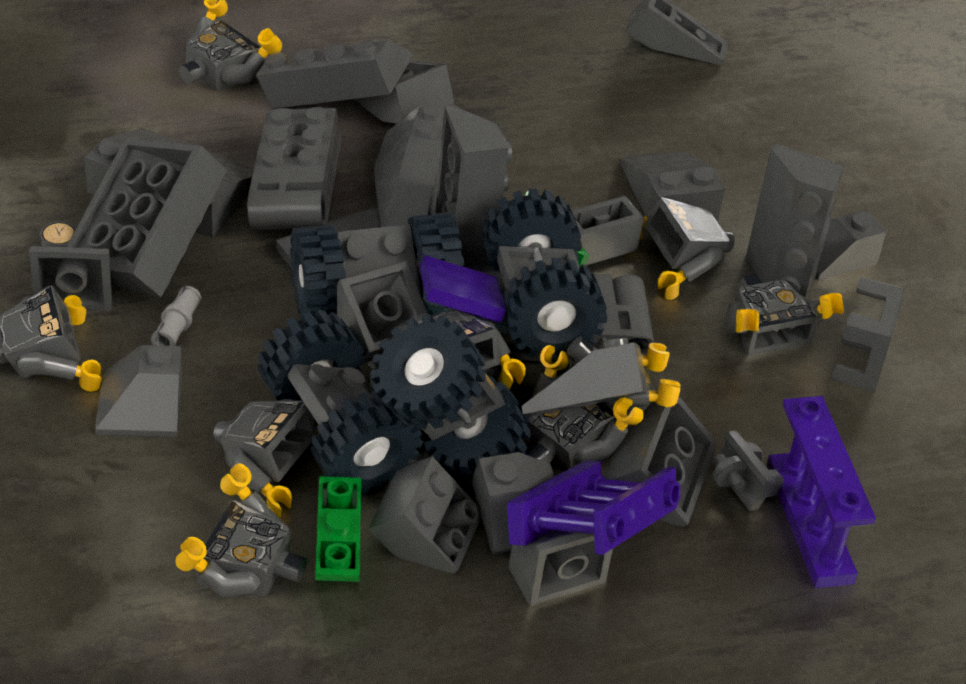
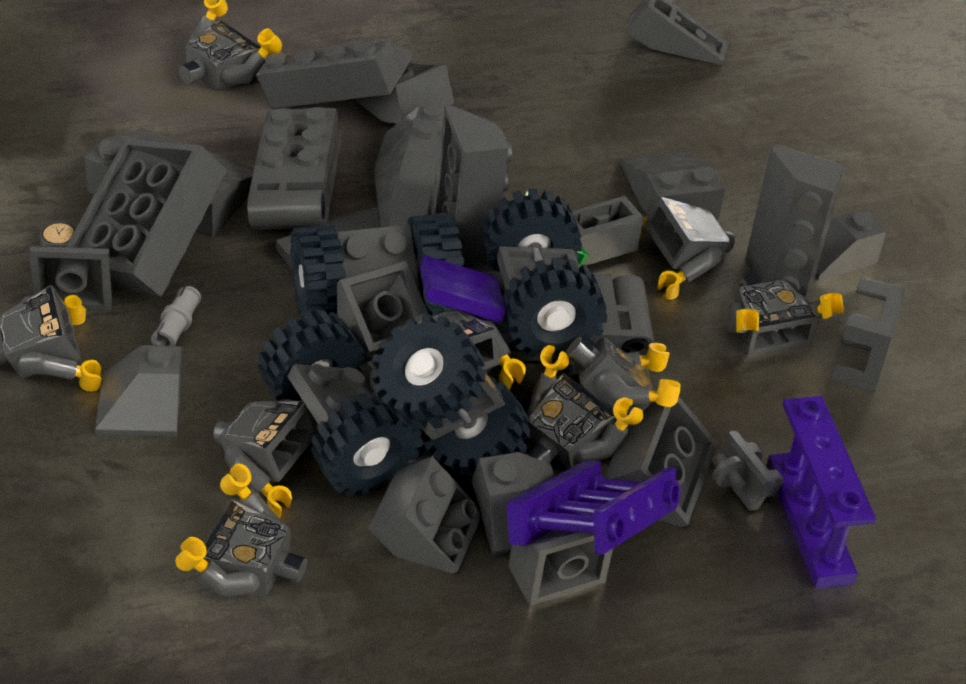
green slope [315,476,361,582] -> none
dark grey slope [521,338,648,416] -> none

